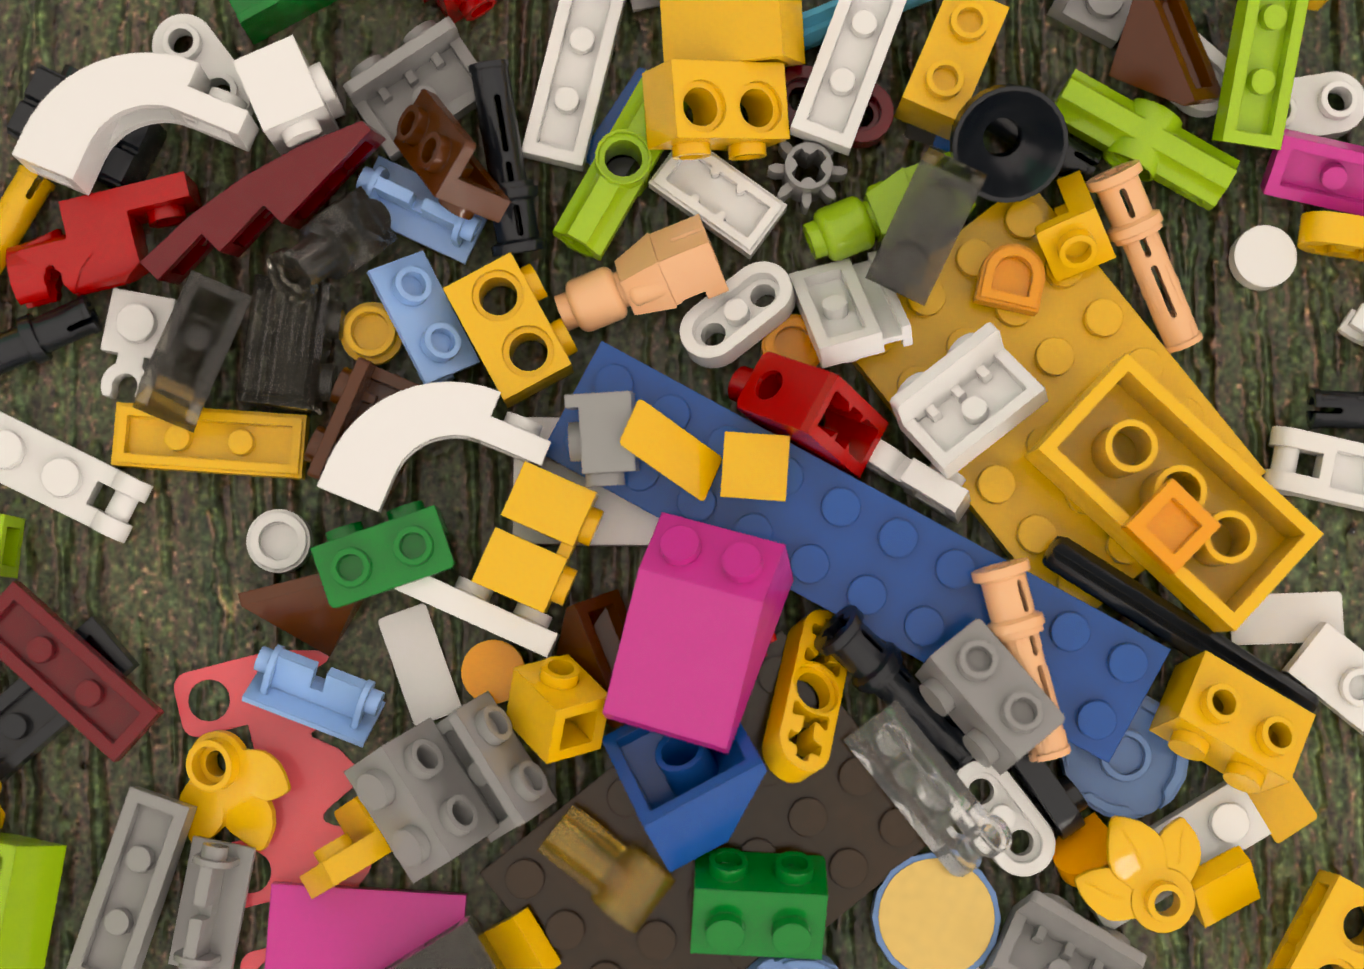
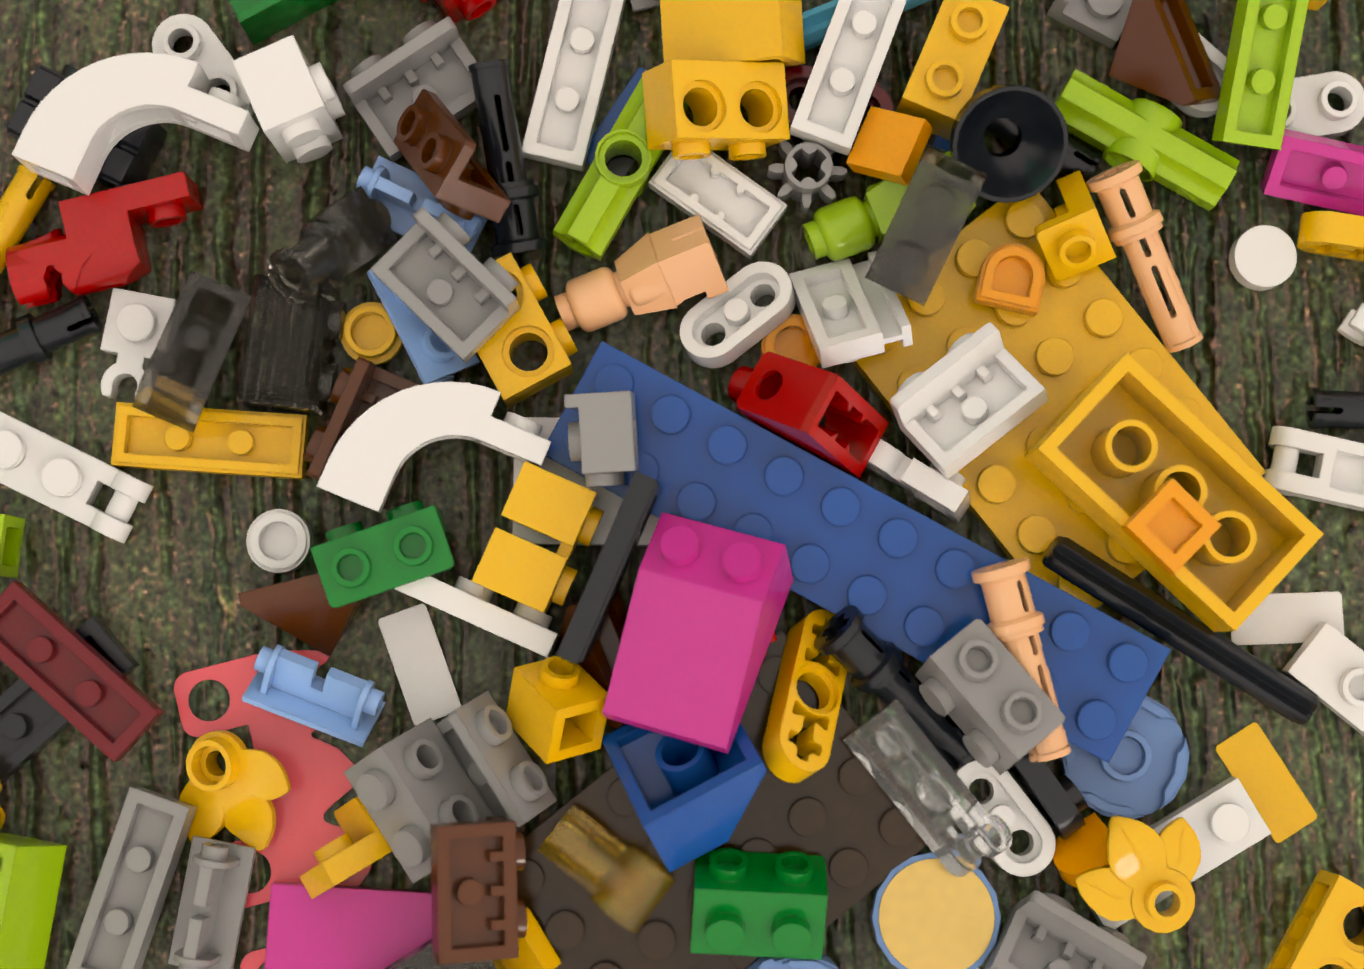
dark red slope [140,121,386,285] -> none
light orange tile [461,640,526,704] -> none
yellow sticker [620,399,722,501] -> none
yellow tile [720,431,790,501] -> none
yellow brick [1149,650,1316,794] -> none
yellow tile [1191,845,1261,928] -> none
none -> light grey bracket [370,207,520,364]
none -> reddish brown bracket [430,816,527,965]
none -> black tile [556,471,662,665]
none -> light orange tile [846,106,933,186]

